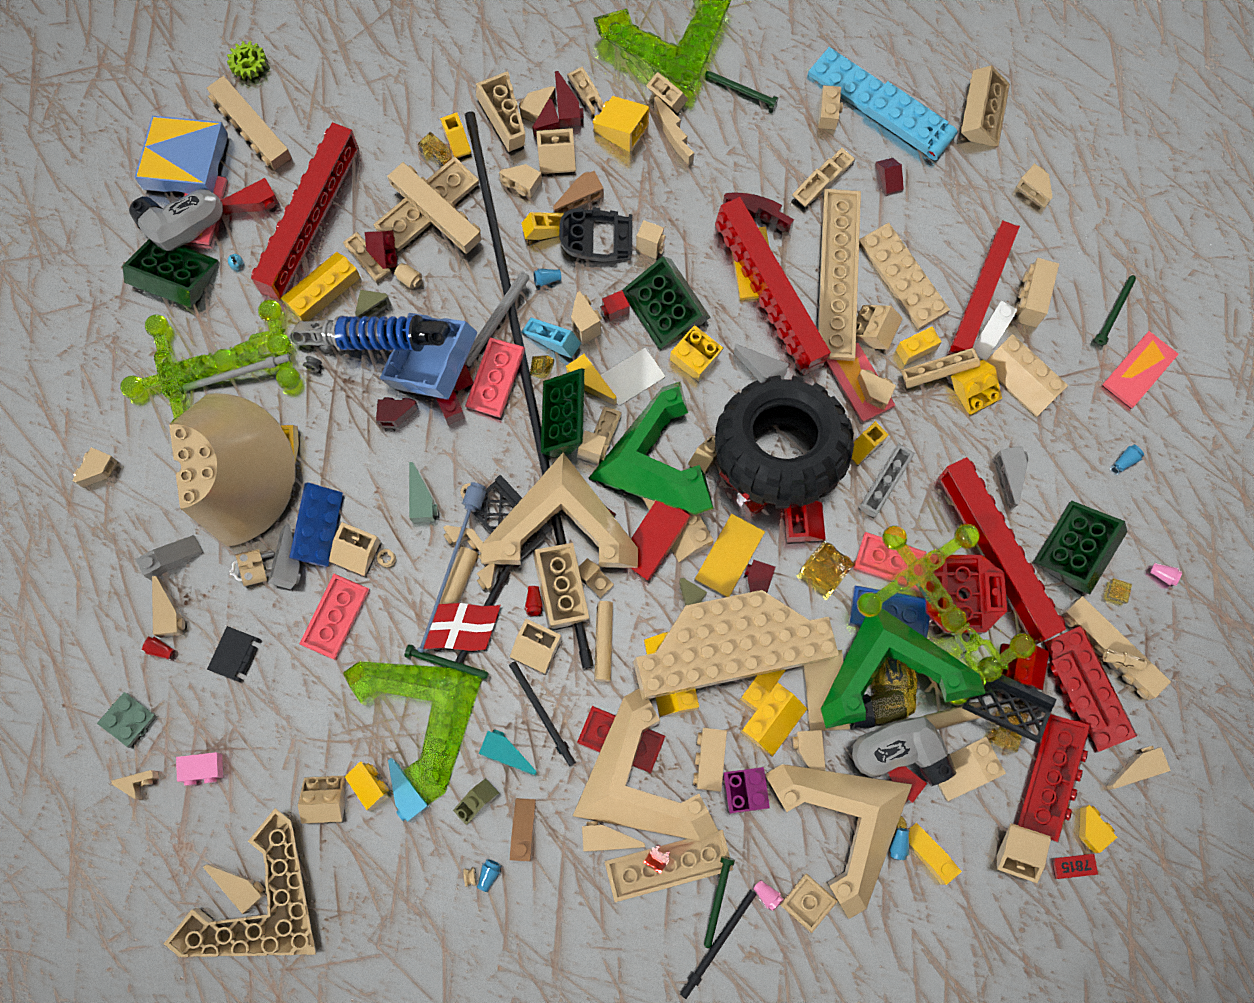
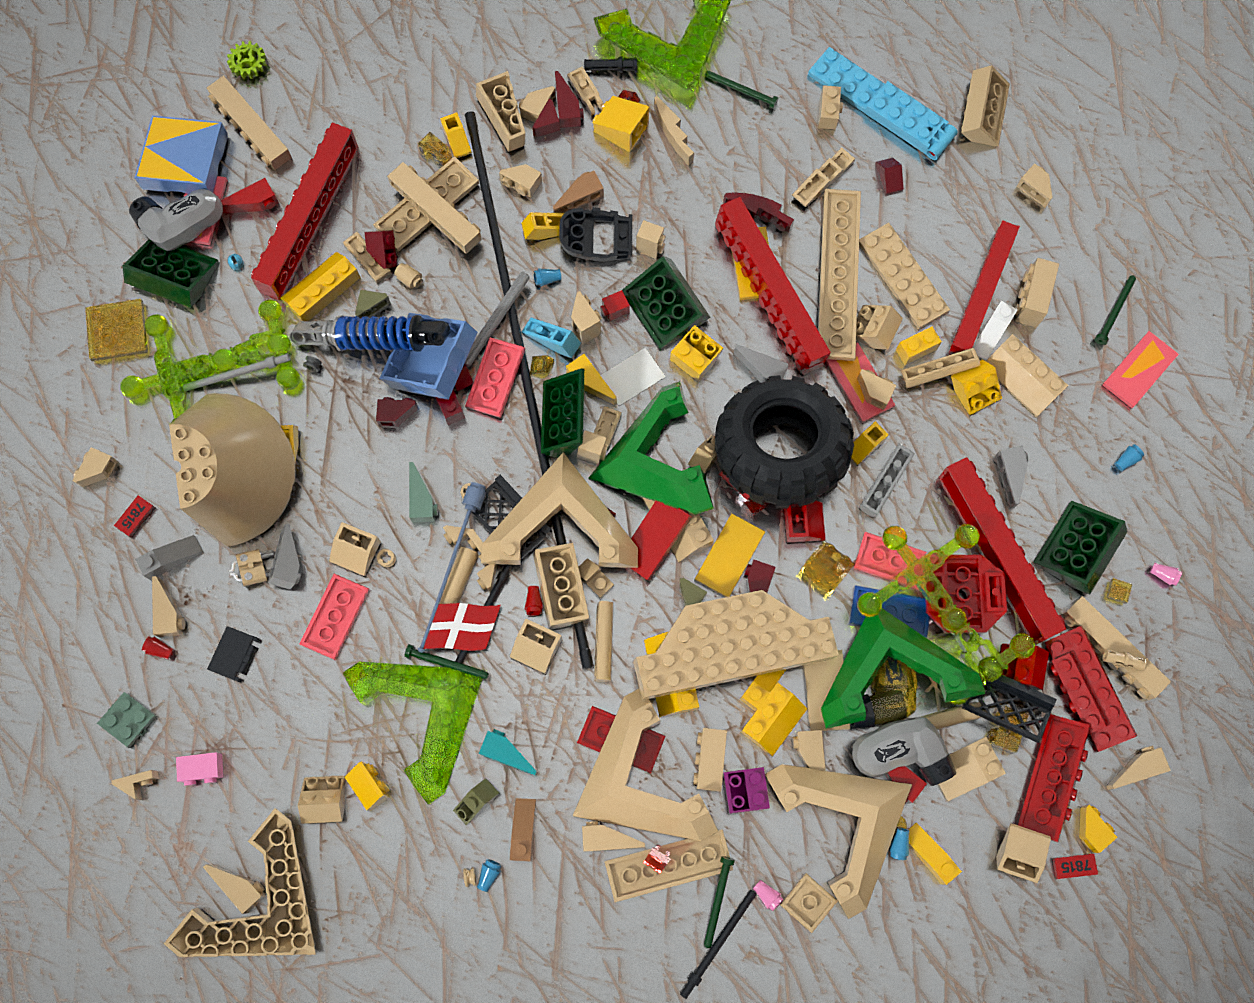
blue plate [289,482,343,567] -> none
medium azure slope [388,758,430,822] -> none
black bar [509,661,576,767] -> none
tan slope [537,128,576,174] -> none
tan brick [646,72,688,113] -> none
none -> clear yellow plate [85,299,148,361]
none -> red tile [114,495,155,538]
none -> black pin [584,56,638,73]
none -> clear red slope [618,90,641,103]

